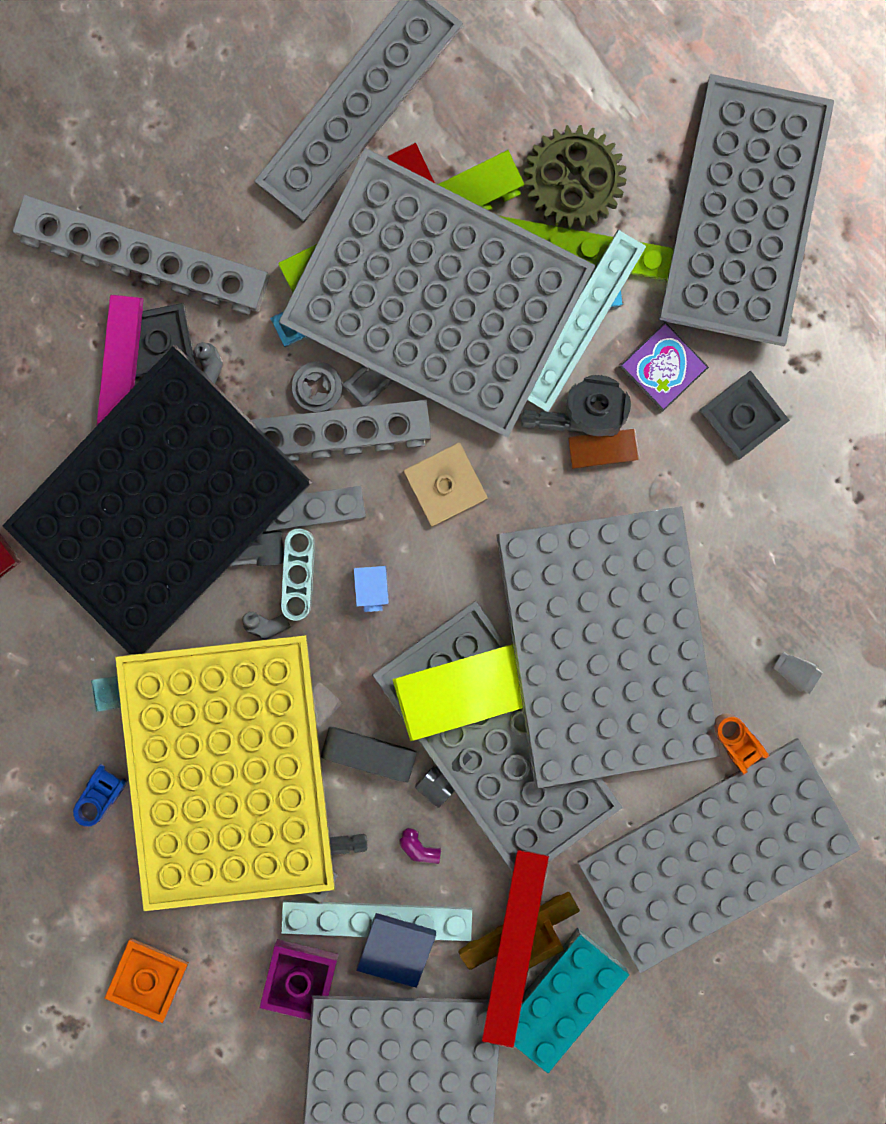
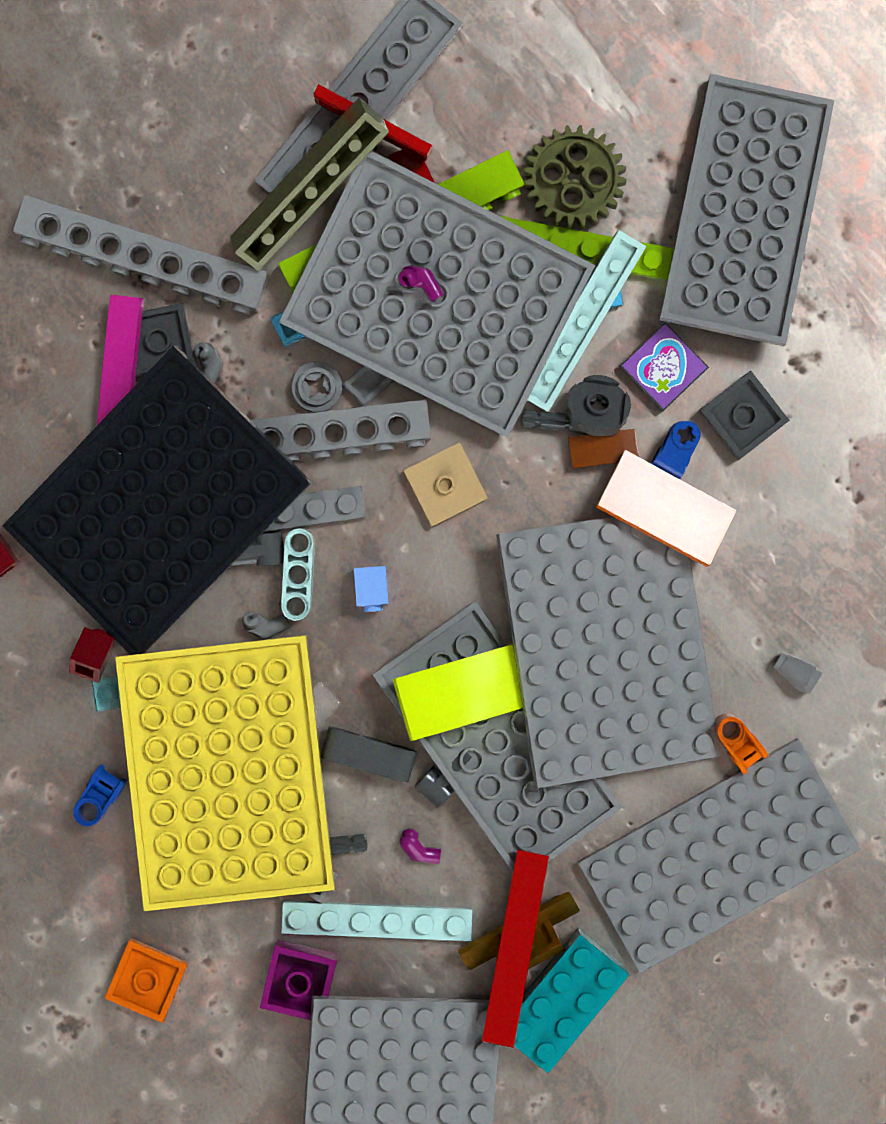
dark blue tile [356,913,436,988] -> none
none -> dark red brick [69,627,114,683]
none -> olive brick [230,98,389,271]
none -> red tile [313,84,432,162]
none -> magenta arm [398,265,444,302]
none -> tile [596,450,736,567]
none -> blue piece [650,421,701,479]

